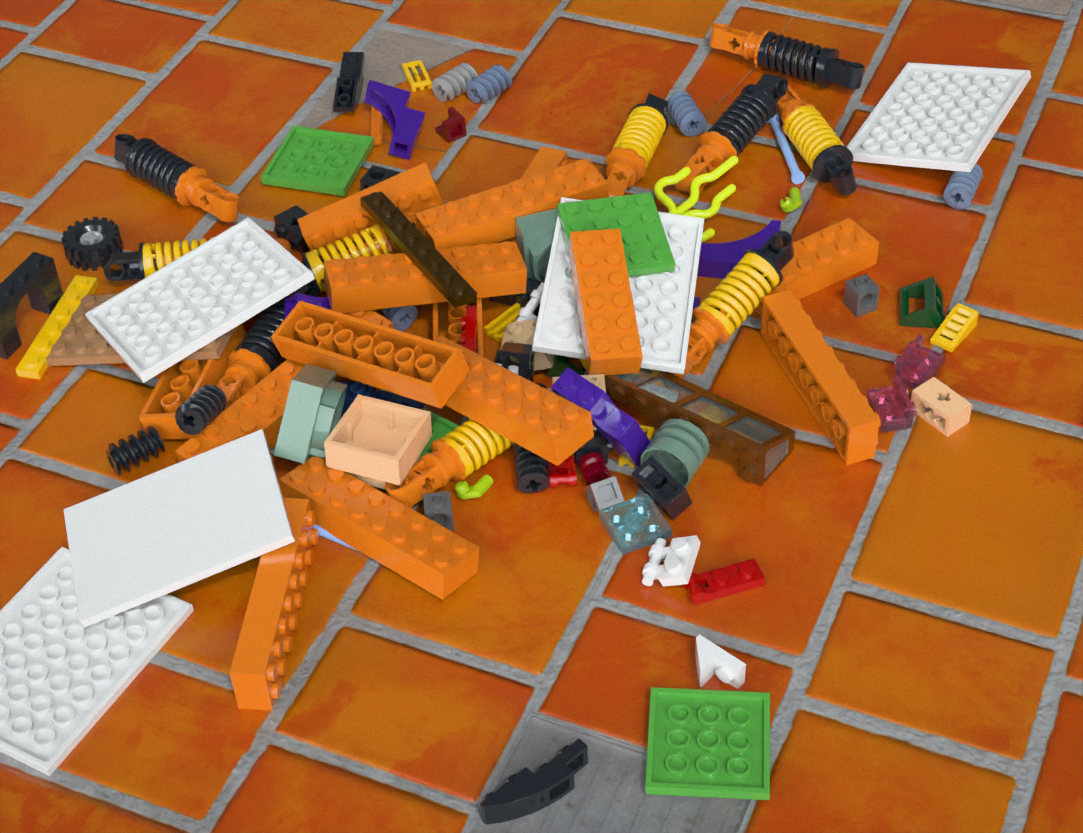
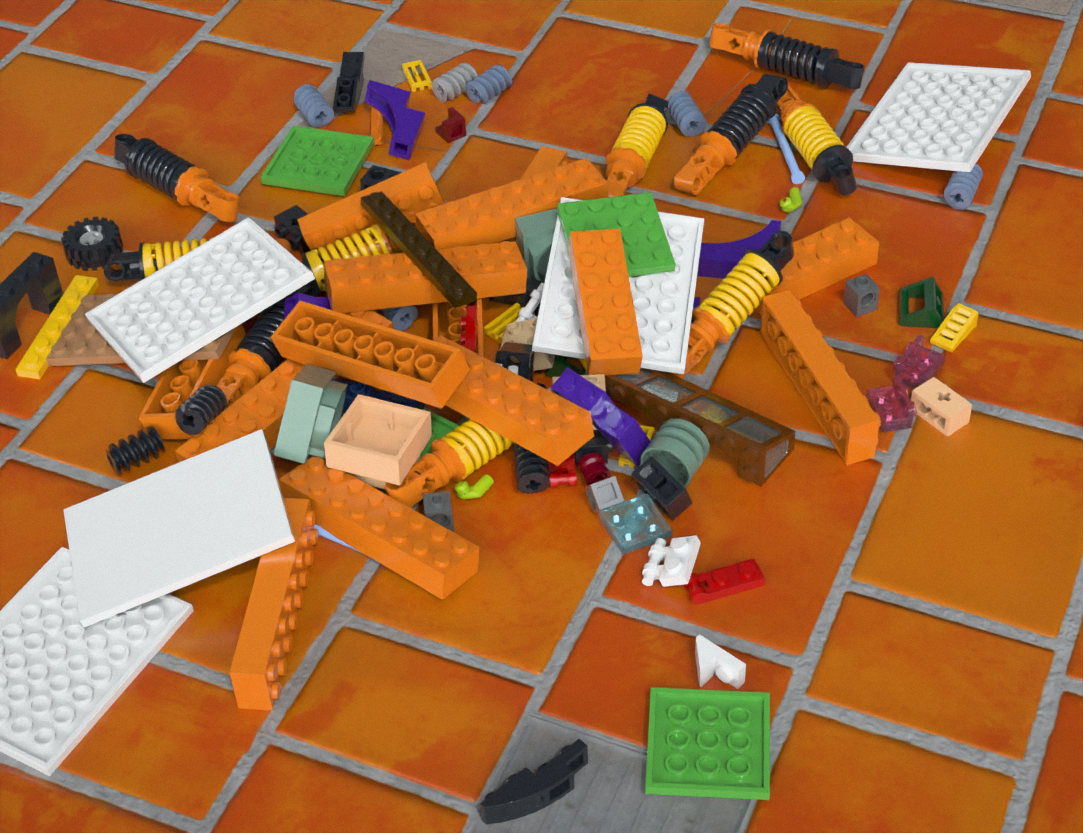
neon yellow plant [654,156,738,242] -> none
none -> sand blue piece [293,84,334,128]

